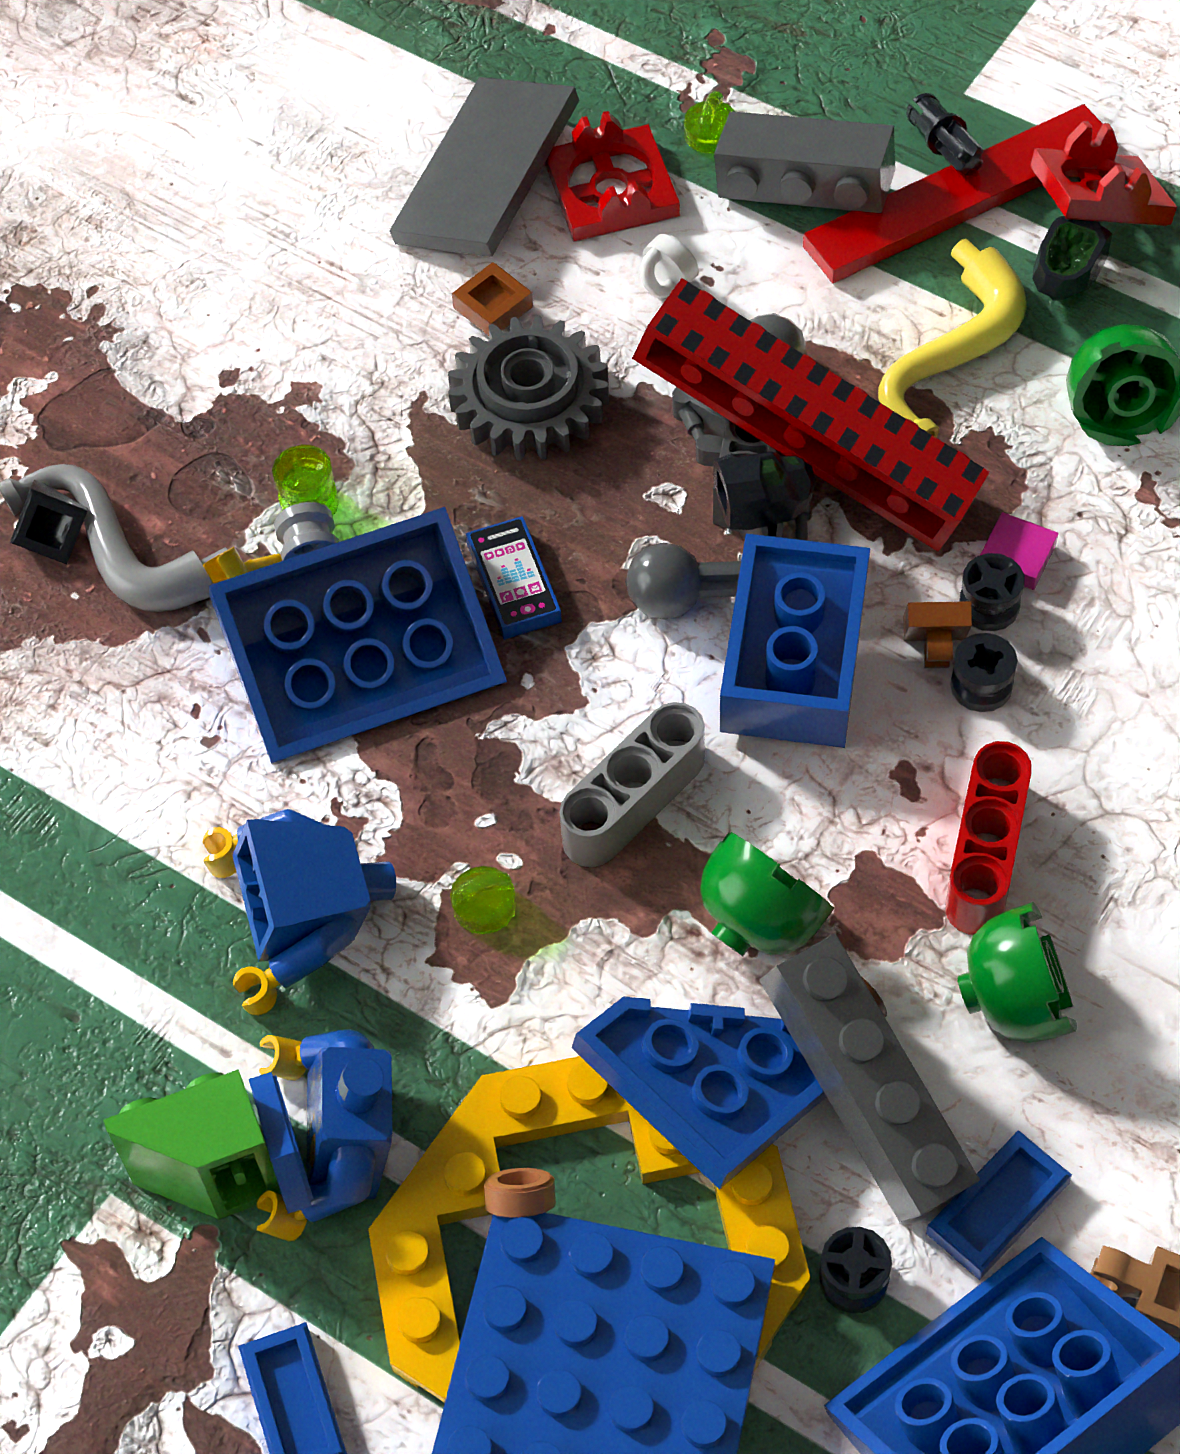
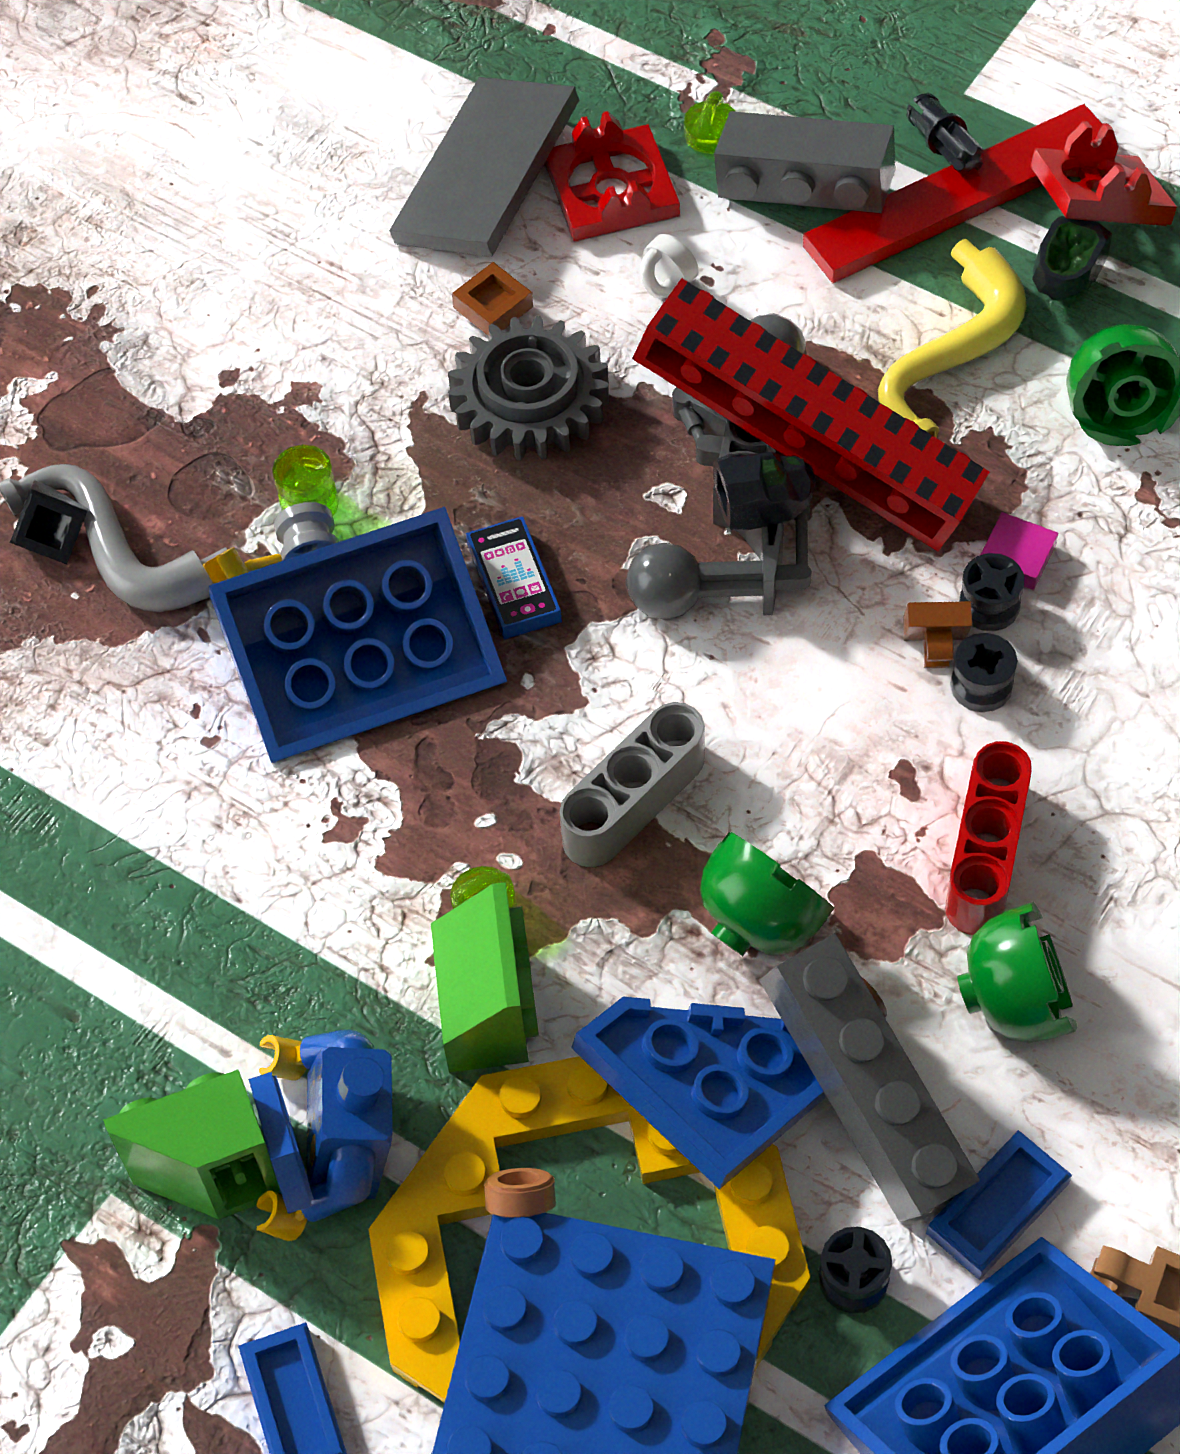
blue torso [203,809,396,1015] -> none
blue slope [720,534,870,748] -> none
none -> bright green slope [431,882,539,1073]

